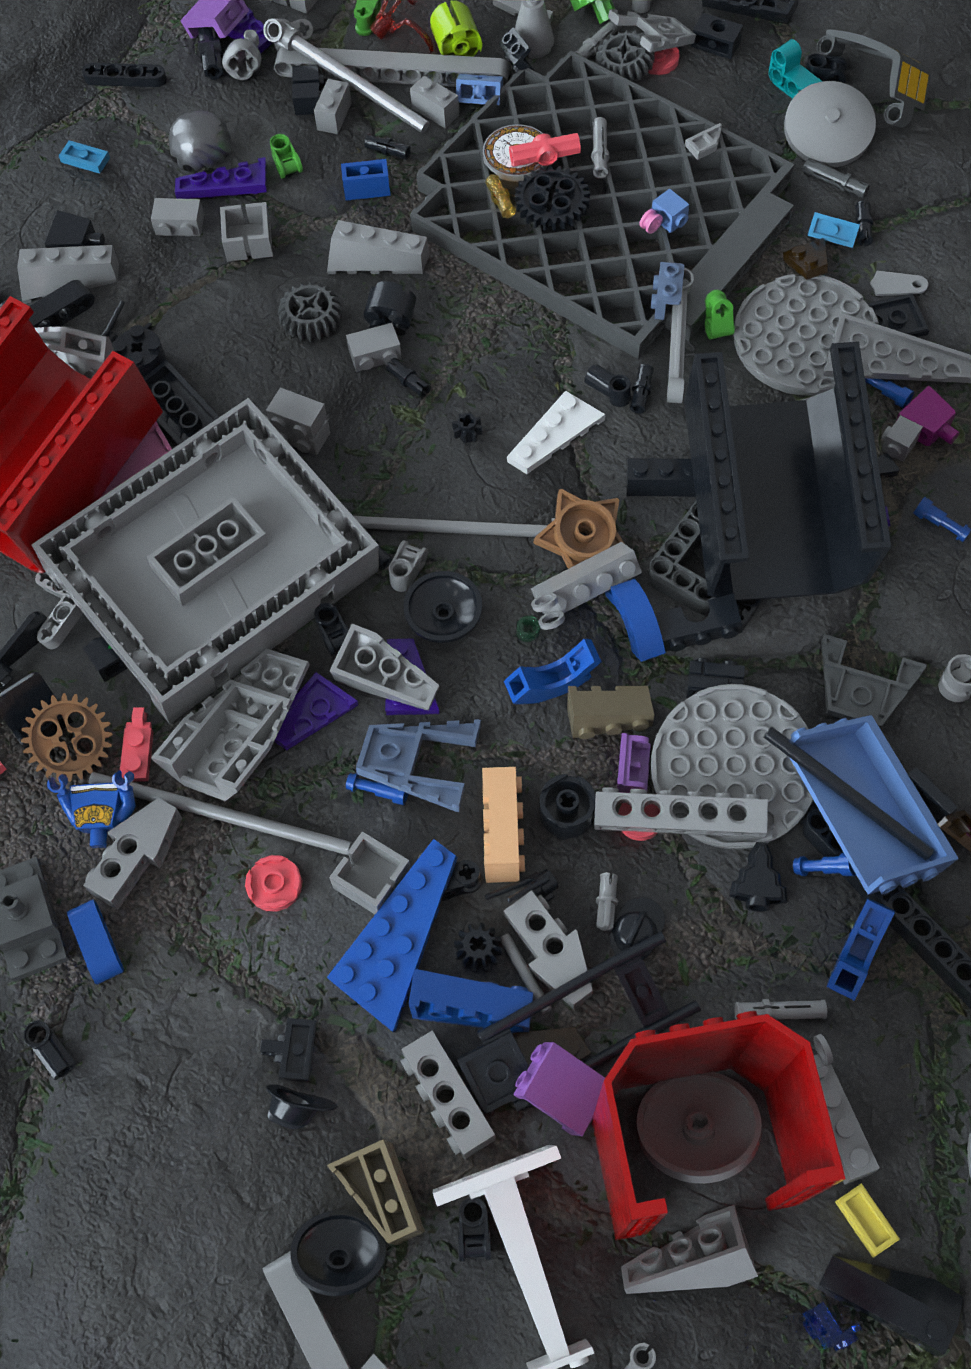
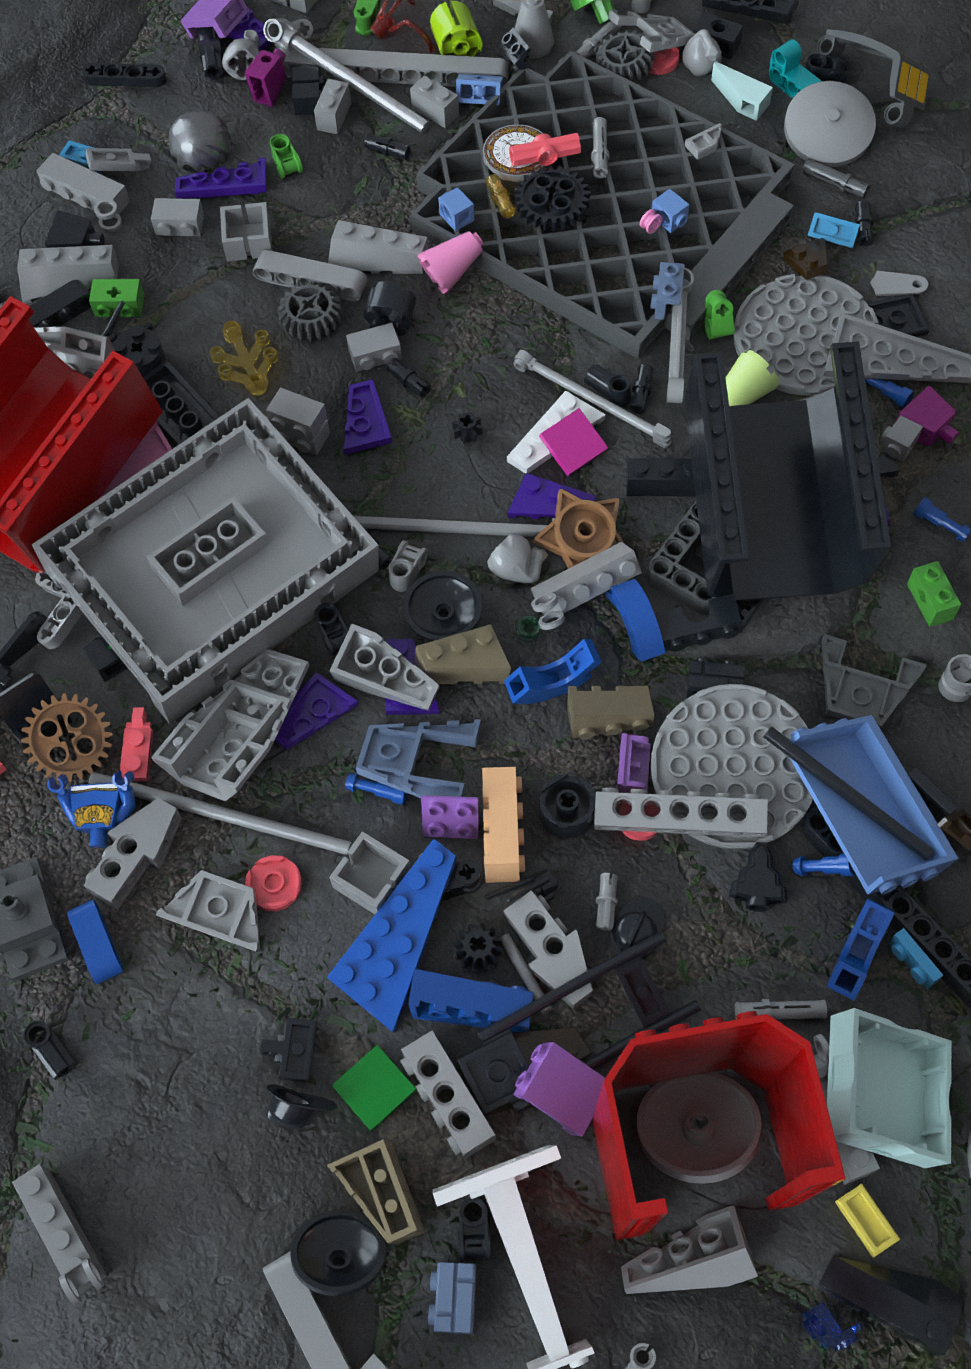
blue brick [341,159,391,200] -> none
none -> light grey hinge [12,1164,107,1306]
none -> light grey hinge [36,153,130,232]
none -> light grey hinge [85,148,151,172]
none -> bright green brick [89,279,145,317]
none -> light grey wing [156,870,260,953]
none -> clear yellow plant [209,321,278,395]
none -> magenta torso [244,49,286,107]
none -> light grey beam [252,250,368,302]
none -> green tile [332,1045,417,1132]
none -> dark purple wing [343,379,392,455]
none -> dark tan wedge [414,624,511,684]
none -> bright pink cone [416,231,484,295]
none -> medium lavender hinge [421,795,479,839]
none -> sand blue brick [428,1262,477,1335]
none -> medium blue brick [438,187,474,231]
none -> light grey piece [487,533,548,583]
none -> dark purple wing [507,473,596,519]
none -> light grey hinge [513,350,671,449]
none -> dark pink tile [539,408,608,476]
none -> light grey piece [682,29,722,77]
none -> light aqua slope [711,61,773,121]
none -> yellowish green cone [726,350,779,406]
none -> light aqua tile [827,1008,952,1168]
none -> dark azure plate [889,928,943,990]
none -> bright green brick [907,561,961,627]

